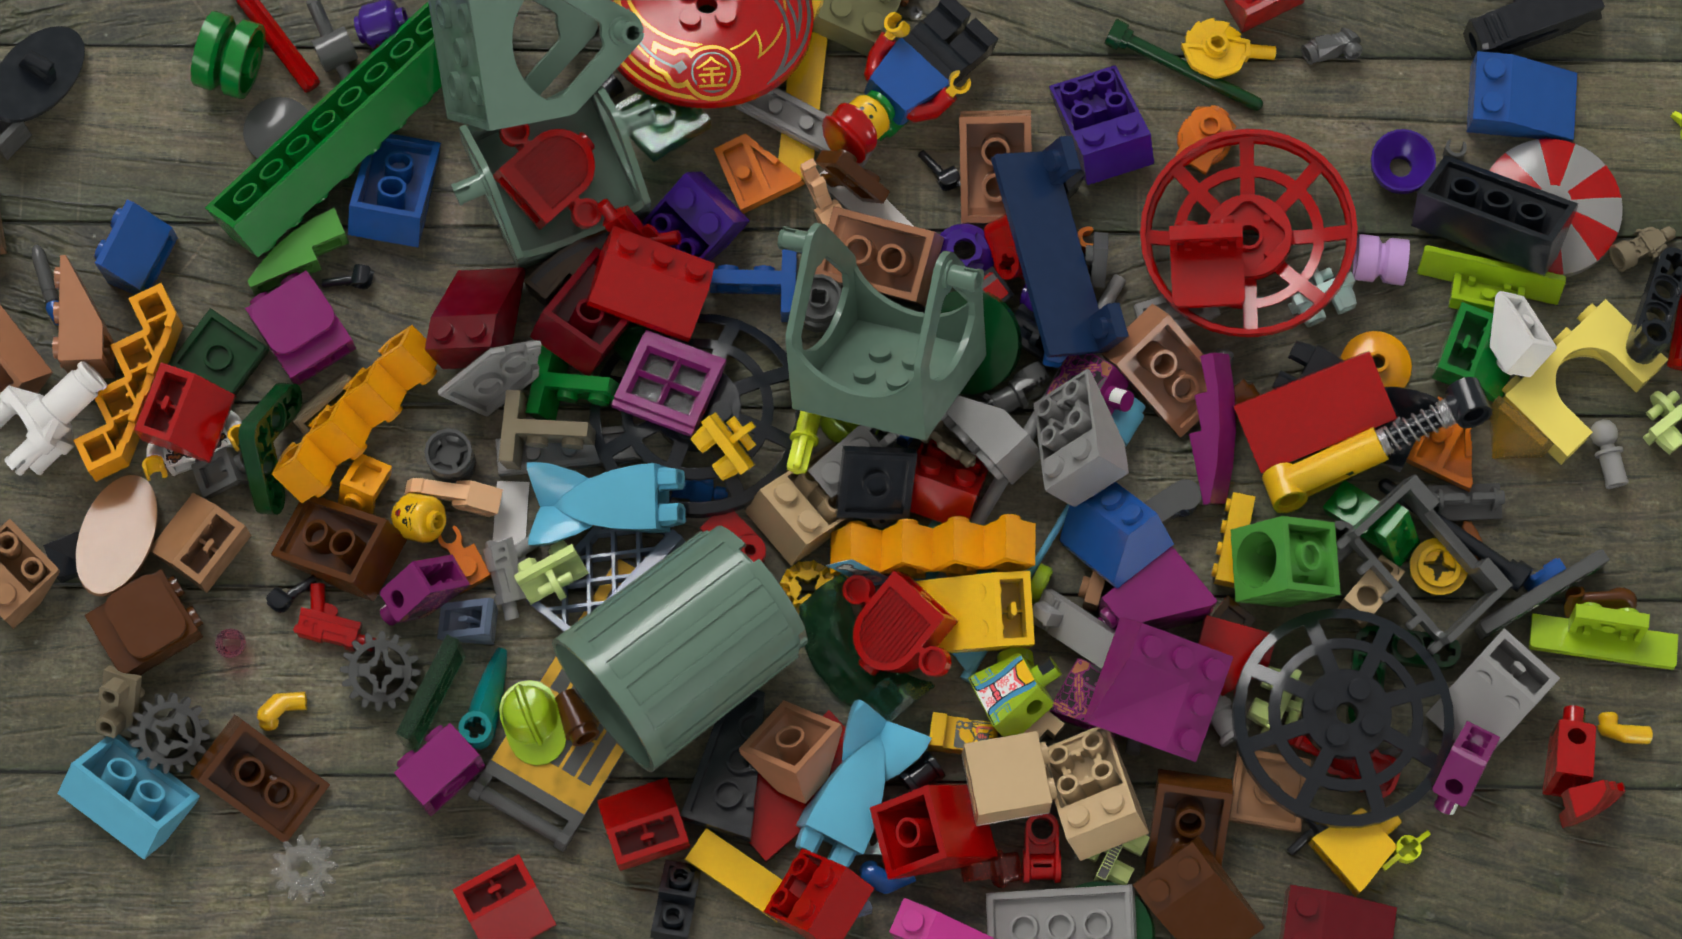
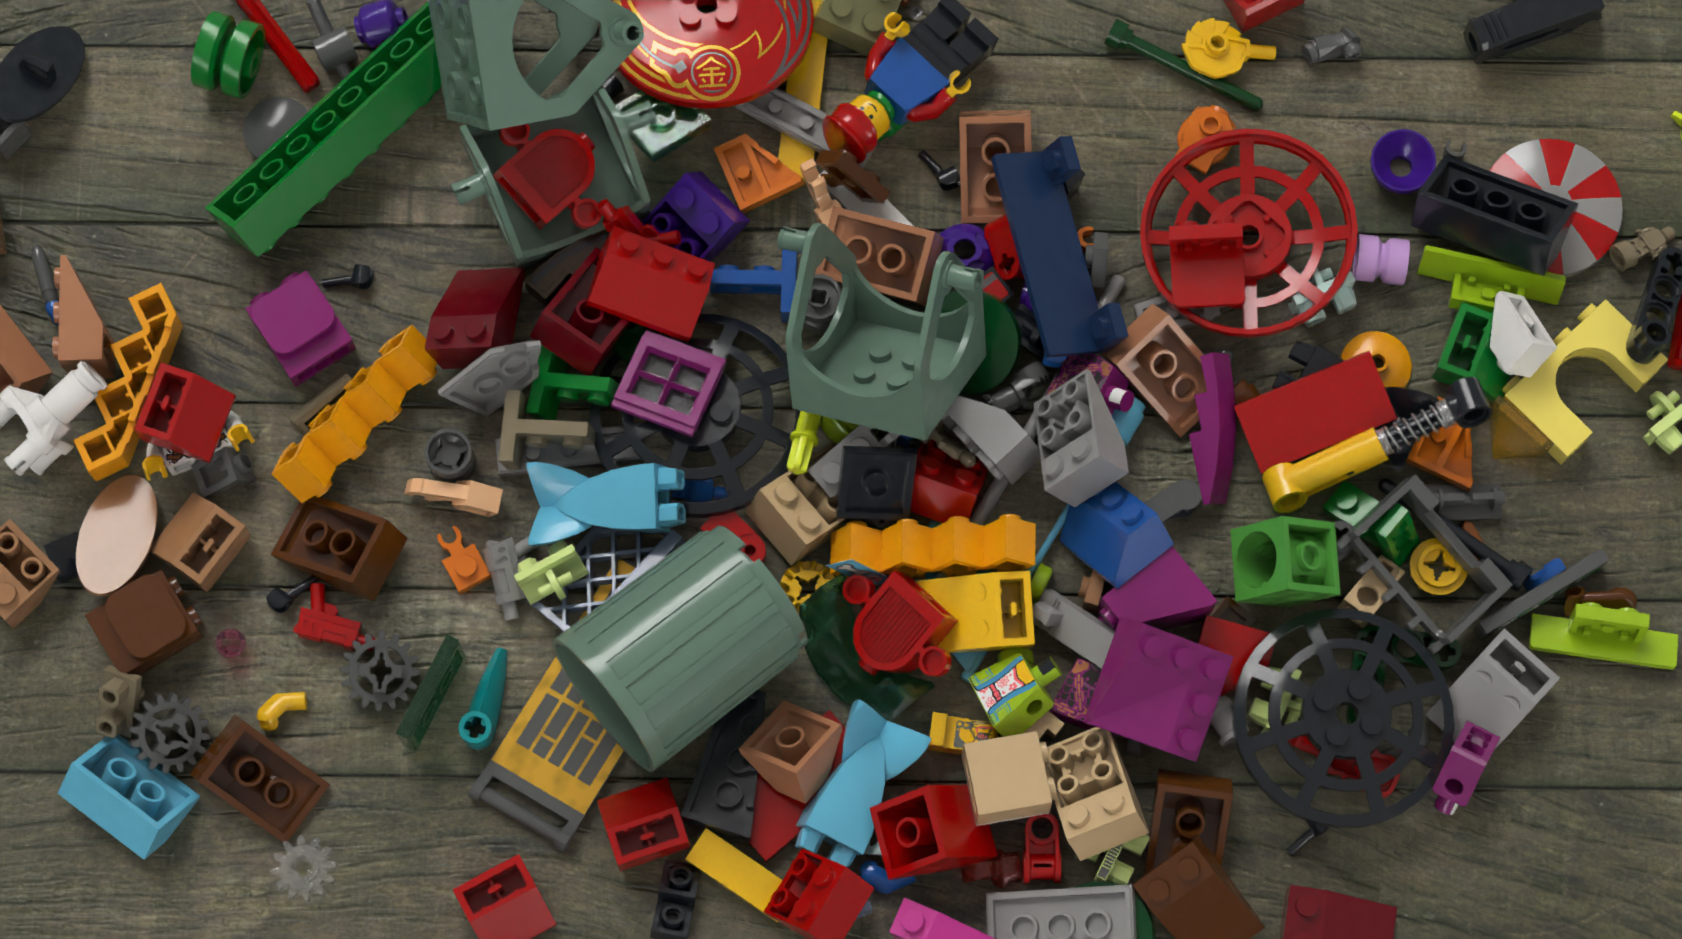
blue slope [94,199,178,295] -> none
dark green tile [168,308,270,395] -> none
dark green beam [238,383,302,515] -> none
bright green slope [248,208,349,296] -> none
light orange bracket [338,454,392,514] -> none
blue slope [348,134,441,248] -> none
magenta torso [380,554,470,626] -> none
yellow head [391,493,446,543] -> none
magenta brick [394,723,486,816] -> none
sand blue slope [437,598,498,645] -> none
white sticker [493,481,530,545] -> none
lime piece [499,680,566,766] -> none
reddish brown cone [555,689,600,746] -> none
yellow hips [691,412,756,481] -> none
black bush [898,750,946,792] -> none
dark purple slope [1049,65,1154,185] -> none
yellow piece [1211,492,1255,588] -> none
medium nougat tile [1229,750,1311,833] -> none
yellow torso [1308,806,1402,897] -> none
neon yellow piece [1382,830,1431,871] -> none
blue slope [1466,51,1578,142] -> none
red torso [1542,705,1596,797] -> none
red slope [1558,780,1626,828] -> none
light grey pin [1590,419,1629,489] -> none
yellow arm [1597,712,1653,744] -> none

